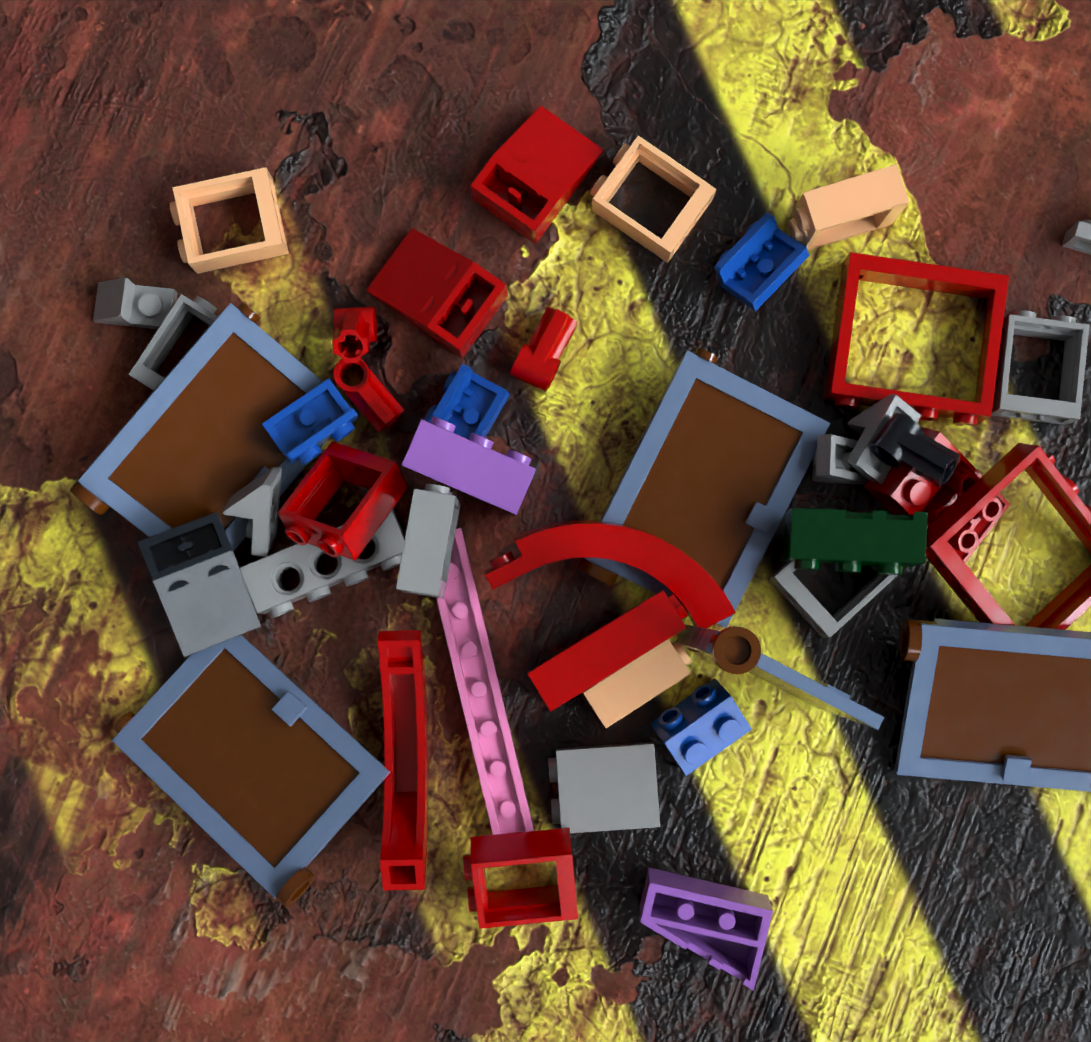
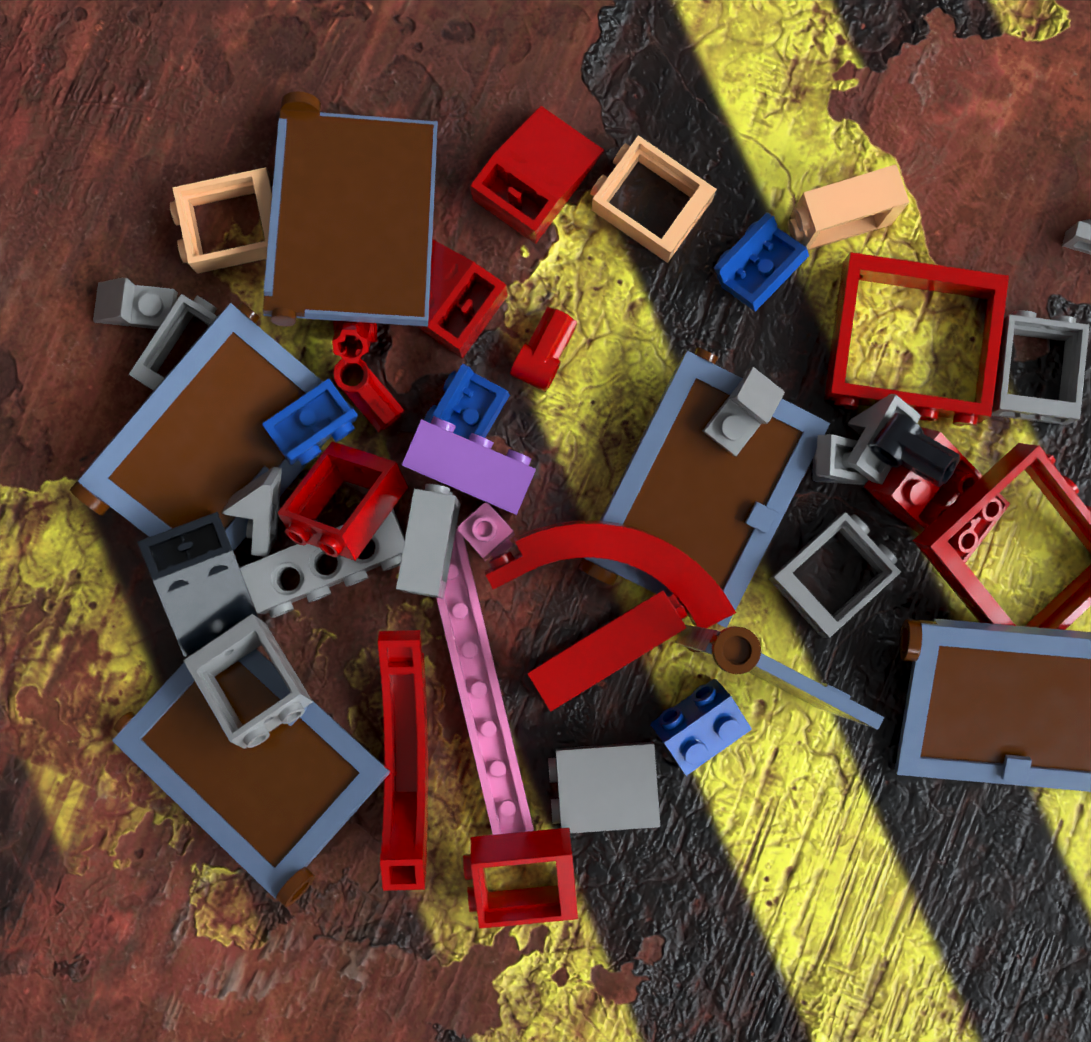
light nougat window [582,639,691,728] -> none
medium lavender wedge [639,867,773,991] -> none
dark green wedge [783,508,928,575] -> none
none -> light grey window [183,614,313,749]
none -> reddish brown door [263,91,438,327]
none -> bright pink bracket [458,503,515,561]
none -> light grey slope [702,367,785,456]

